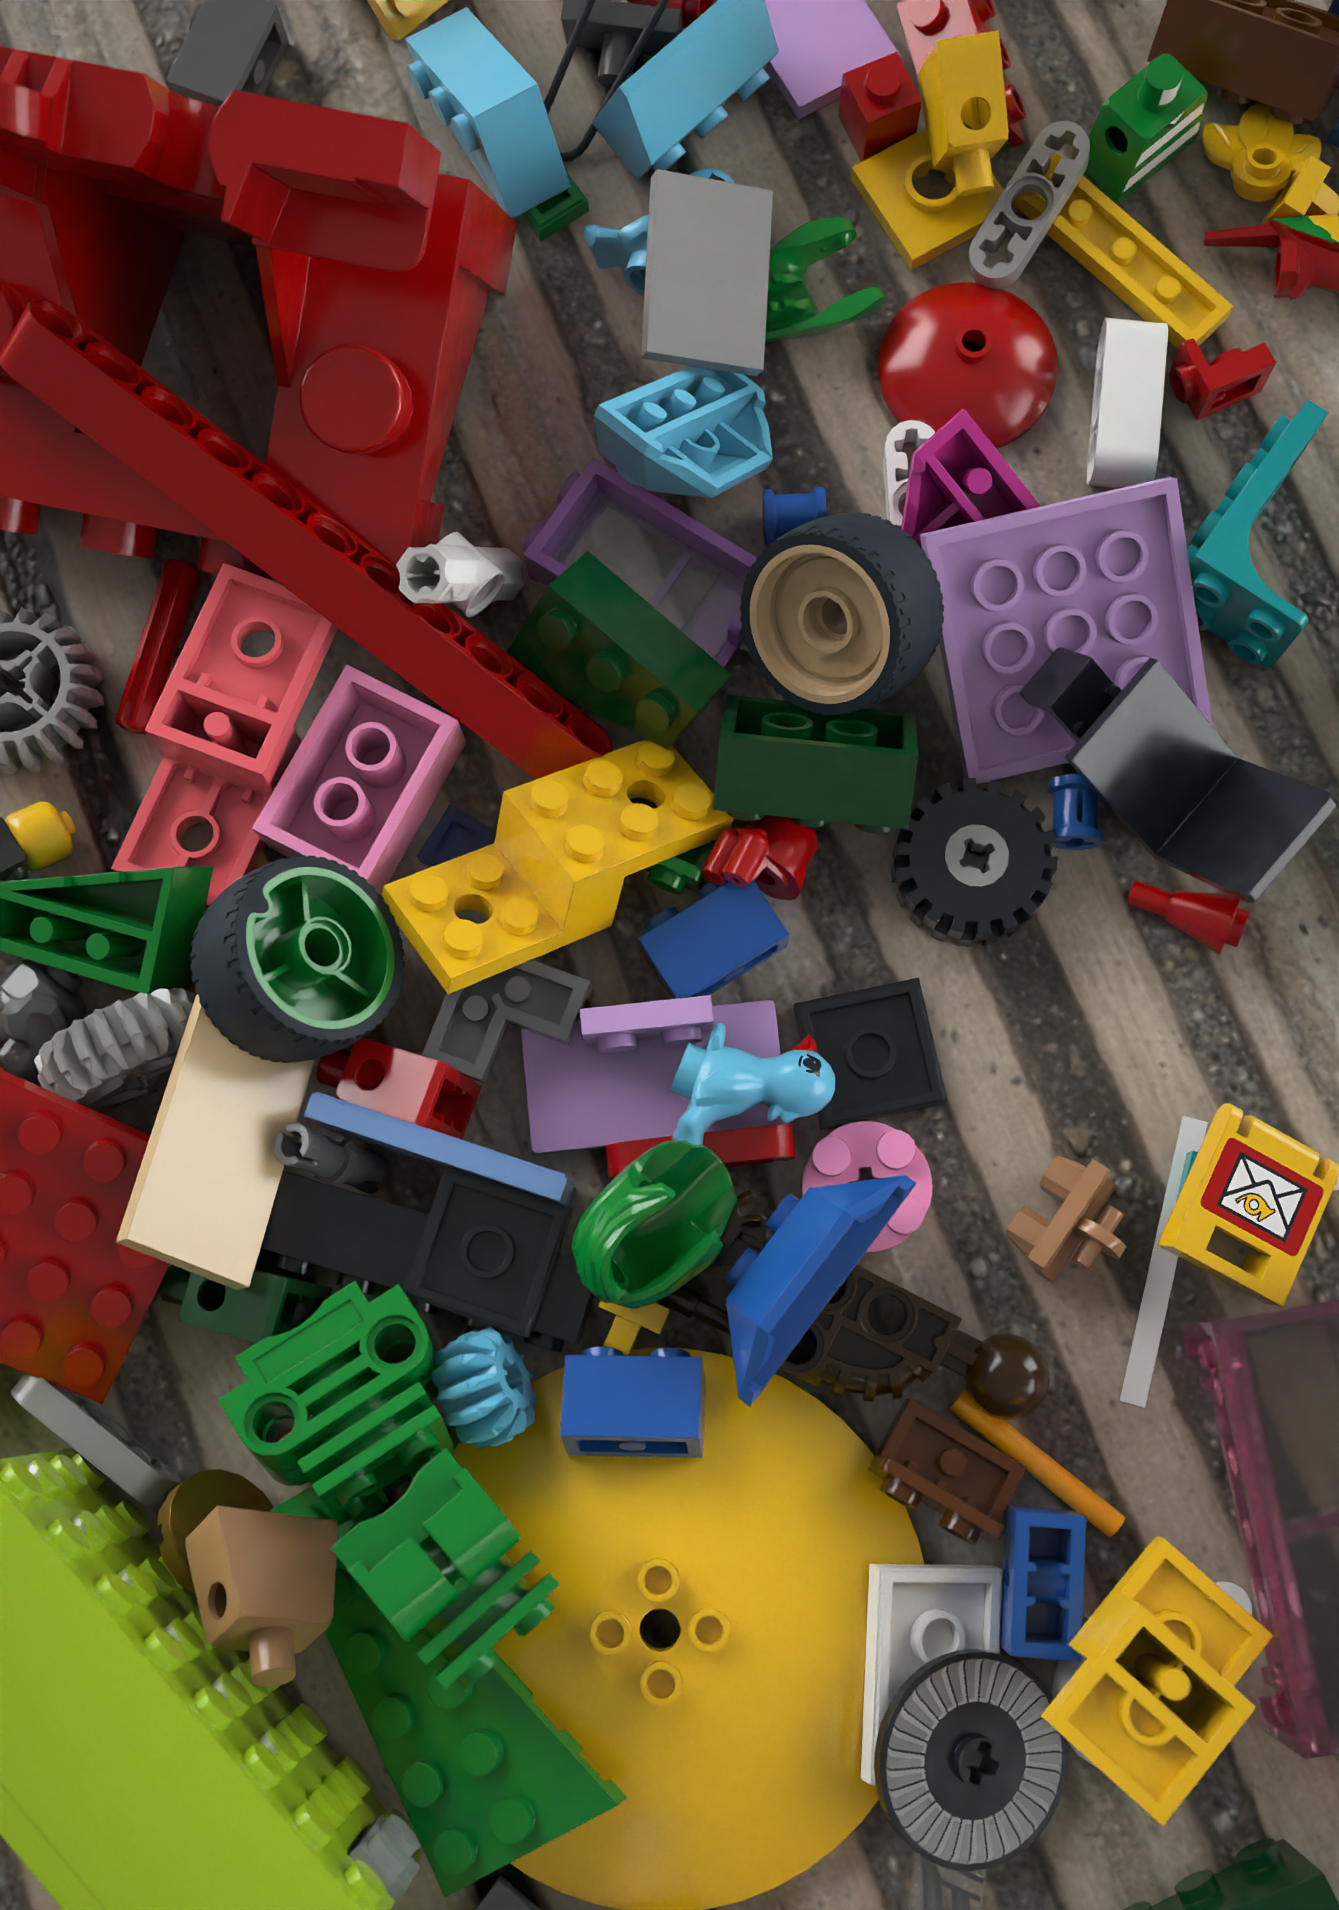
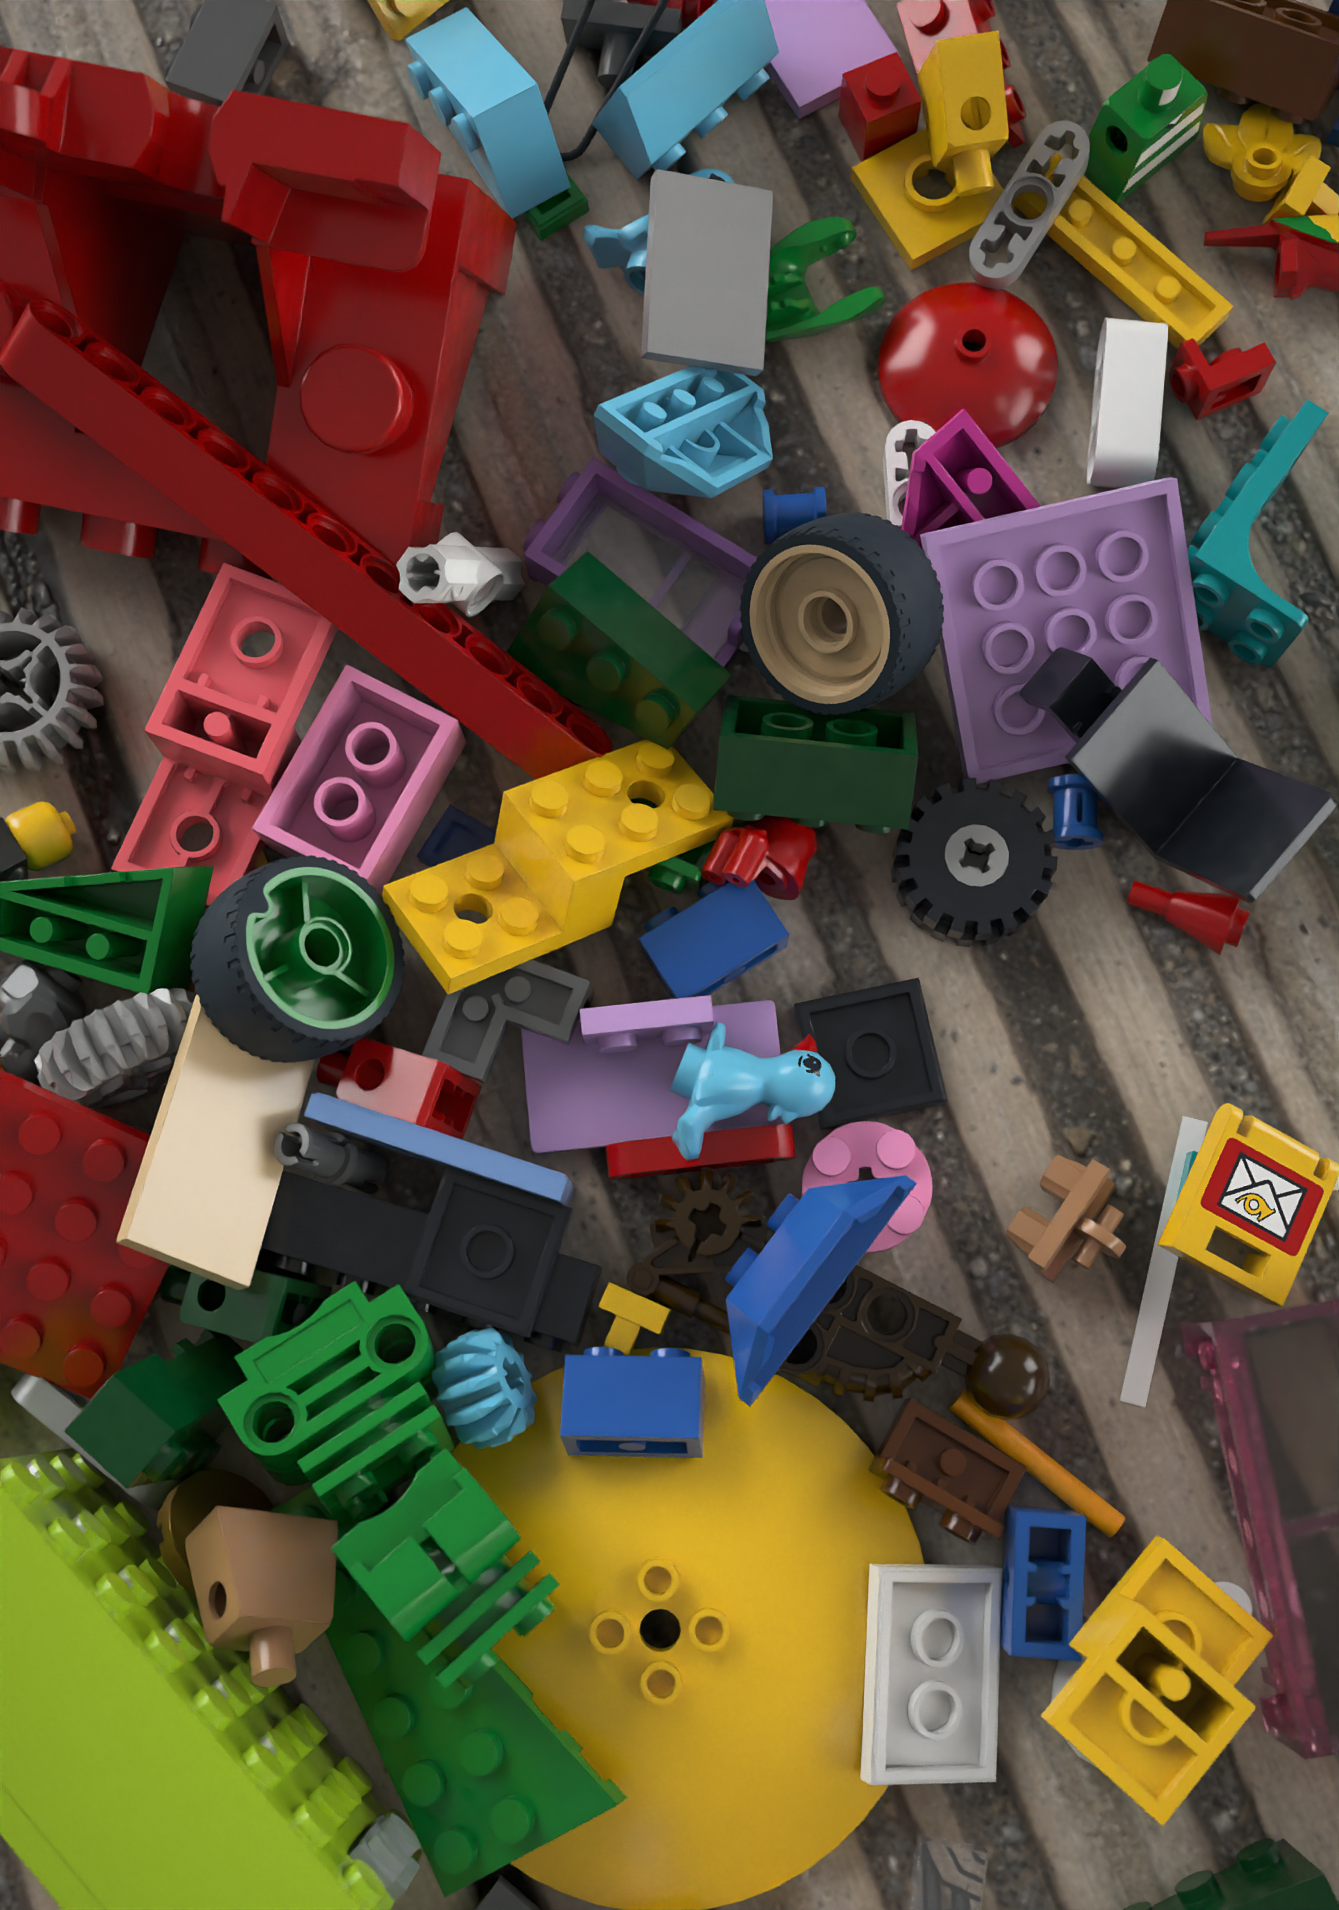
red axle [115,559,199,735] -> none
green hair [572,1140,738,1309] -> none
piece [874,1649,1068,1871] -> none
none -> dark green wedge [64,1329,248,1489]

